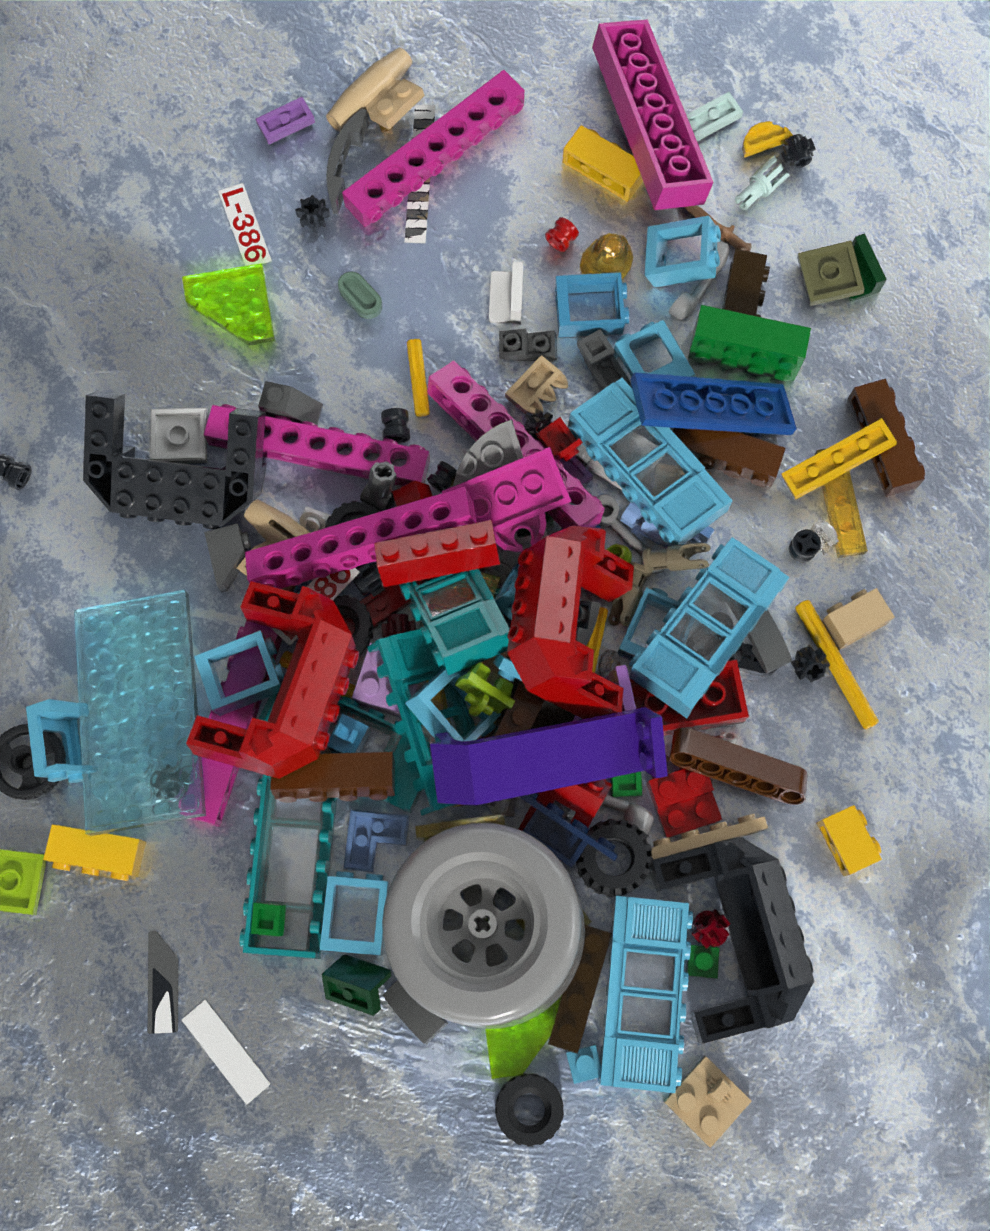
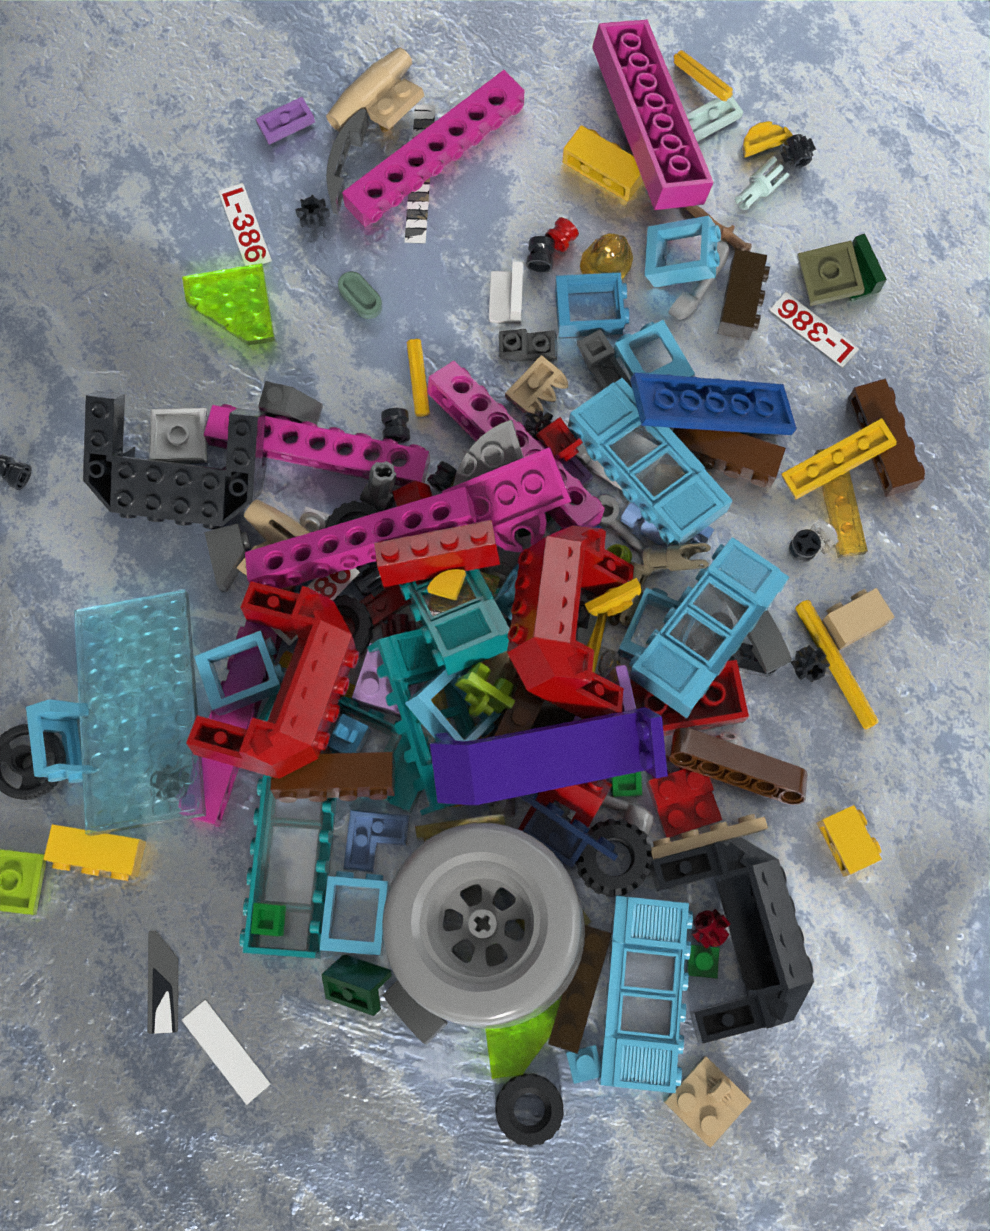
medium azure plate [493,654,522,682] -> none
green brick [688,305,811,381] -> none
none -> yellow tile [427,569,466,601]
none -> black wheel [526,236,555,273]
none -> yellow plate [585,578,641,616]
none -> yellow axle [673,50,733,101]
none -> white sticker [769,292,859,368]

